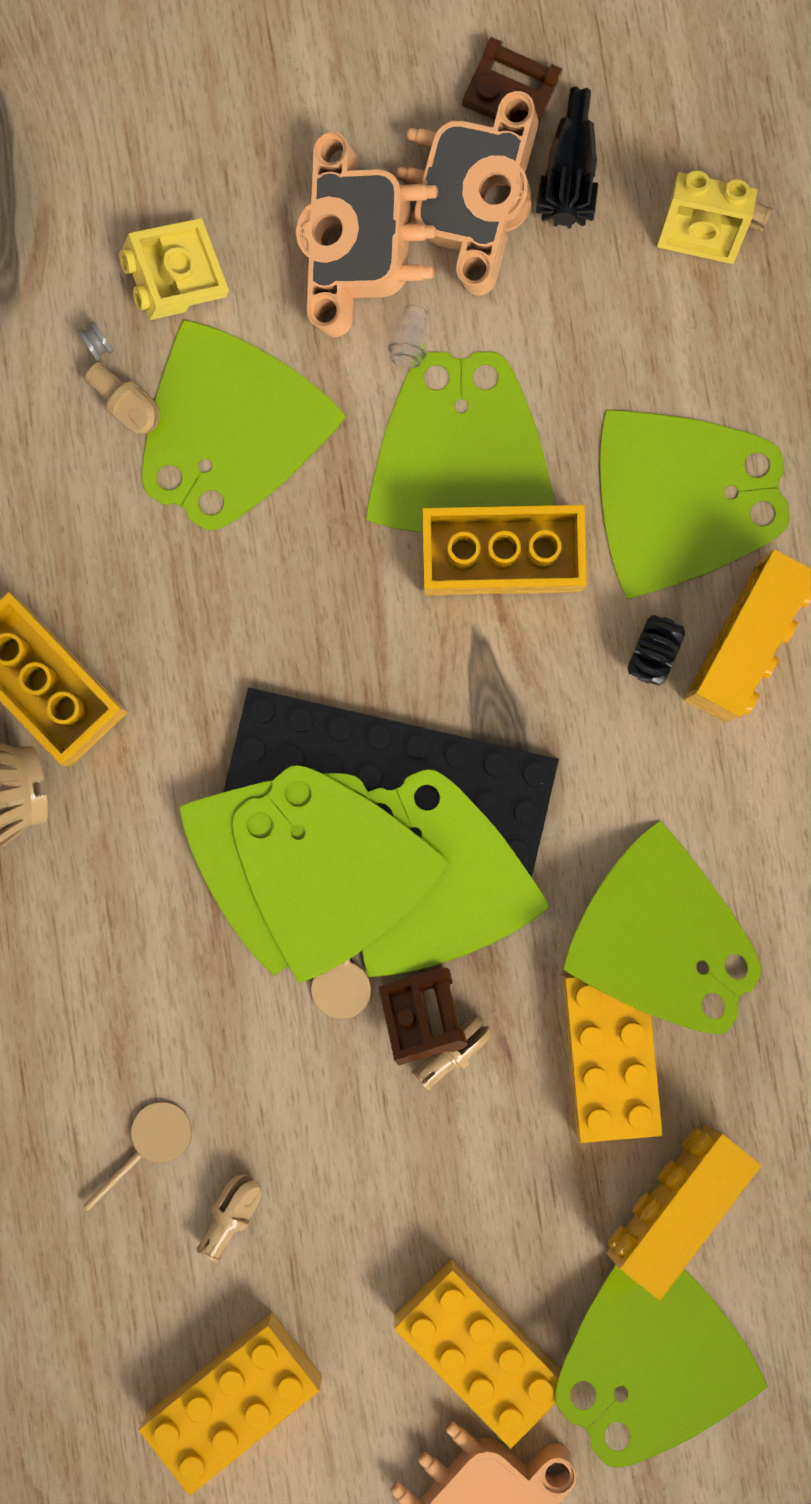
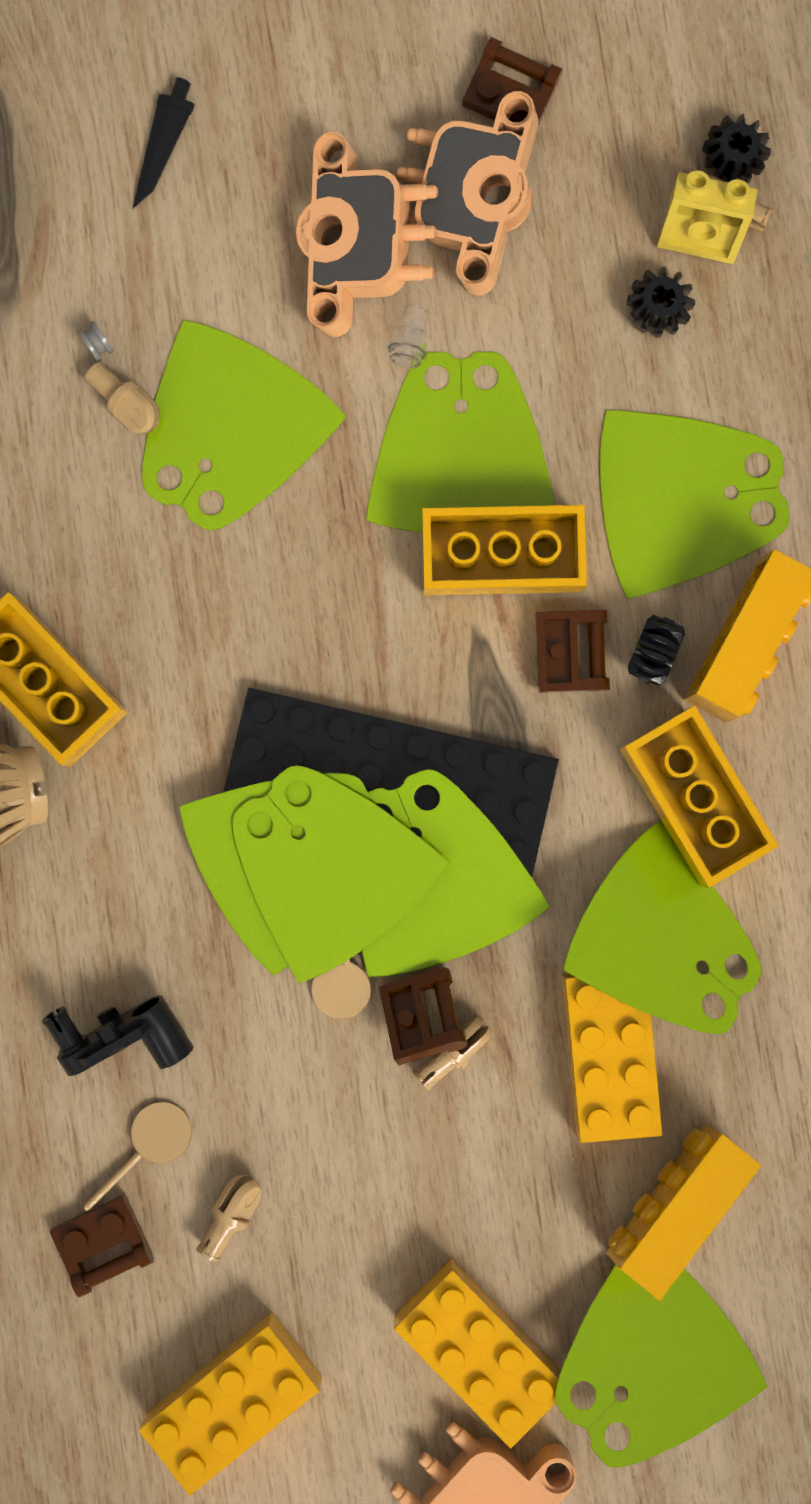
light yellow plate [119,218,229,320] -> none
black piece [536,86,599,228] -> none
none -> black piece [42,995,194,1076]
none -> reddish brown plate [50,1194,154,1298]
none -> black bar [133,77,195,208]
none -> reddish brown plate [536,610,610,693]
none -> yellow brick [619,705,779,888]
none -> black gear [626,267,695,338]
none -> black gear [702,113,771,183]

